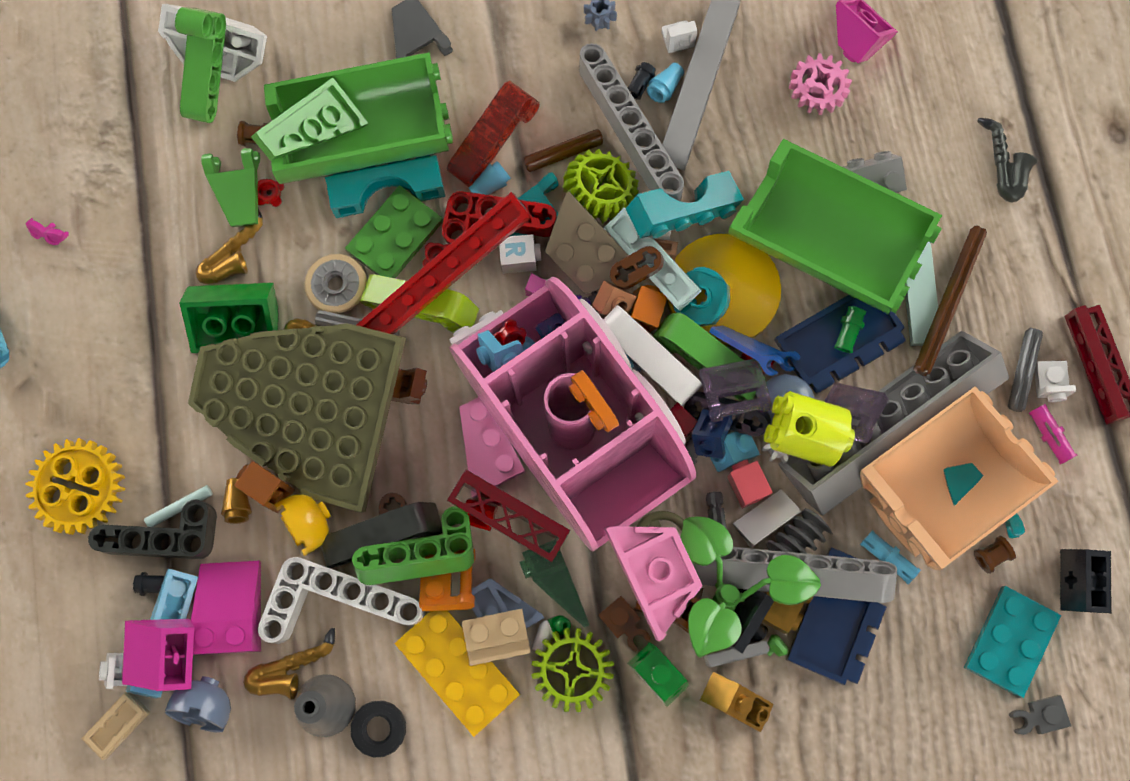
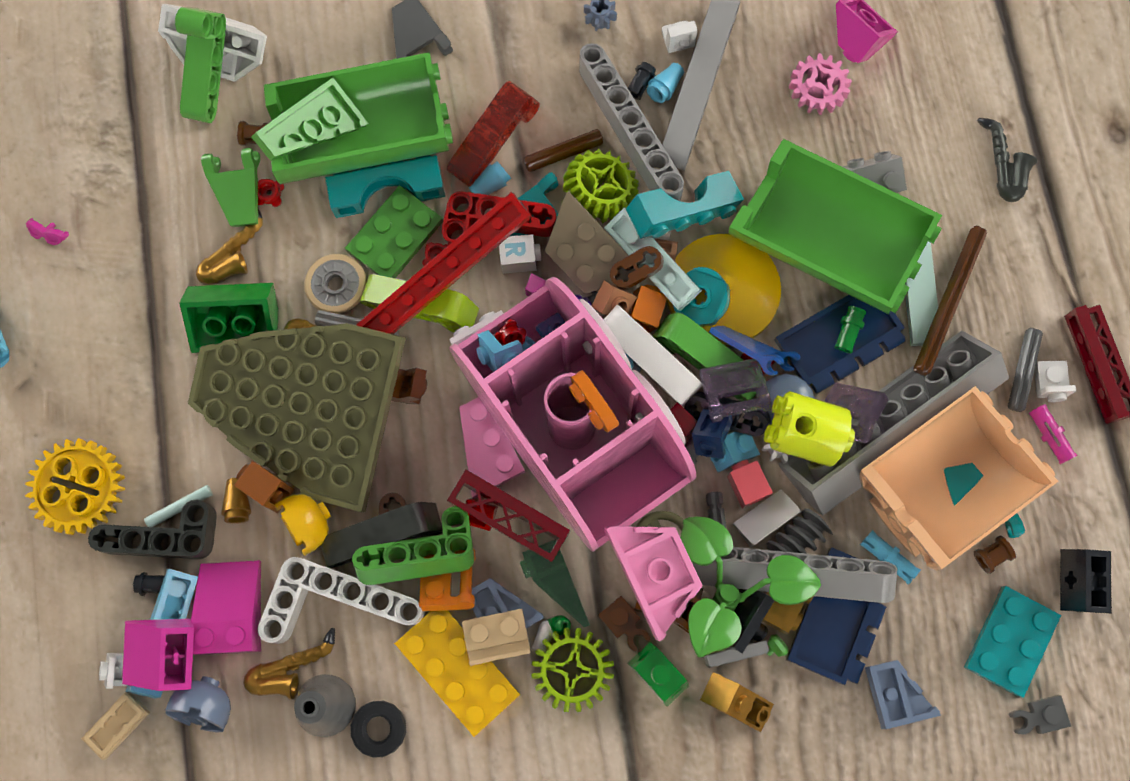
none -> sand blue wing [865,660,941,729]

